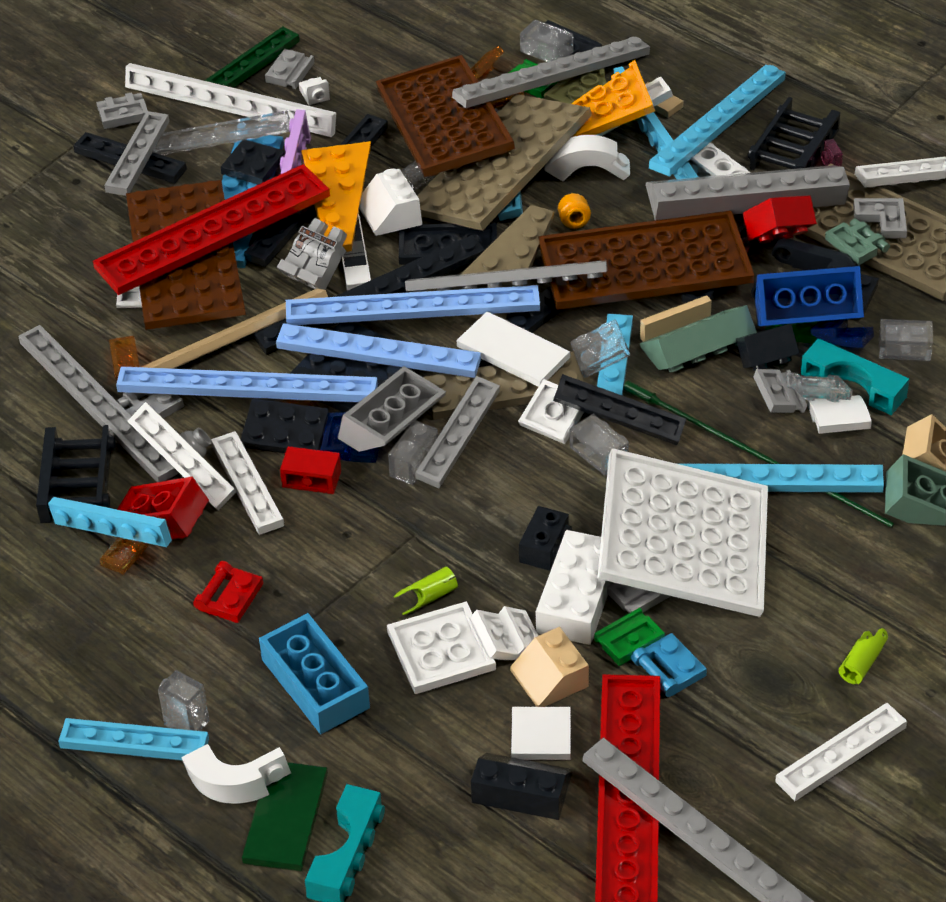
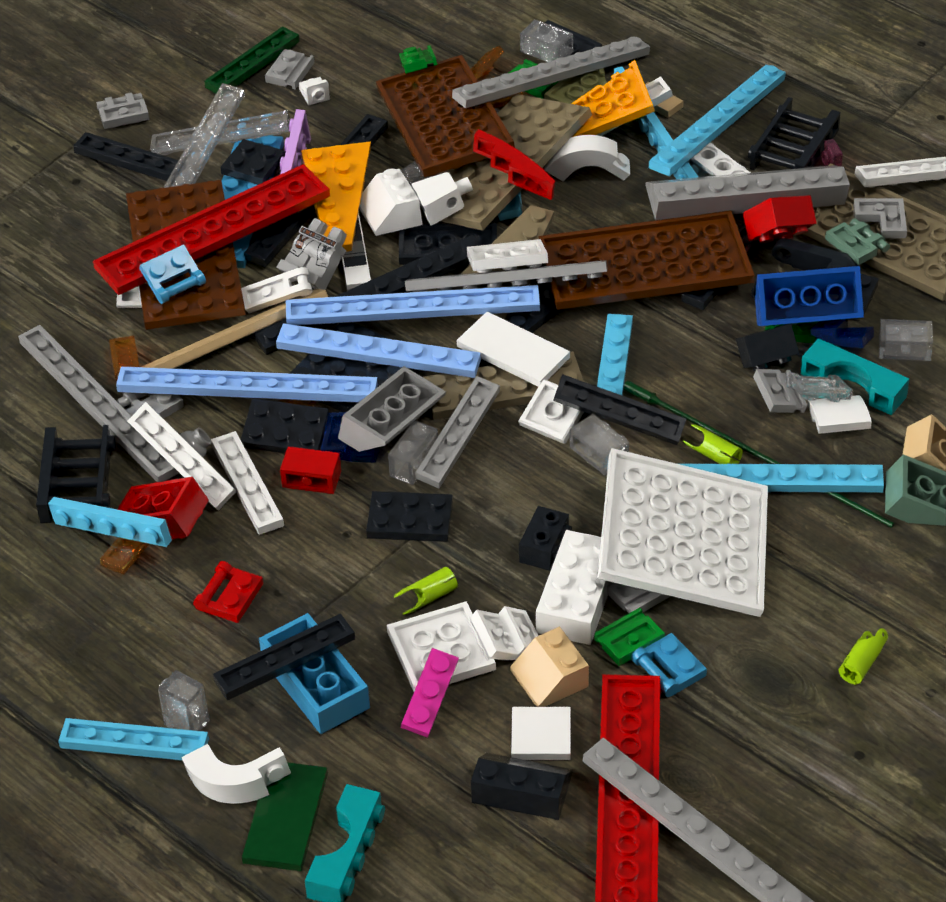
light grey plate [104,111,169,196] -> none
white plate [125,63,336,137] -> none
light orange head [558,193,591,229] -> none
clear plate [570,319,630,378] -> none
sand green slope [639,305,757,373] -> none
tan tile [640,296,712,342] -> none
white plate [775,703,907,801] -> none
none -> dark azure plate [139,244,206,304]
none -> clear plate [163,83,245,188]
none -> black plate [213,613,355,701]
none -> white plate [241,267,313,313]
none -> black plate [366,491,453,542]
none -> green plate [399,45,438,73]
none -> dark pink plate [401,648,459,738]
none -> white torso [412,172,473,225]
none -> white plate [467,239,548,273]
none -> red slope [473,129,555,200]
none -> lime piece [683,424,743,464]

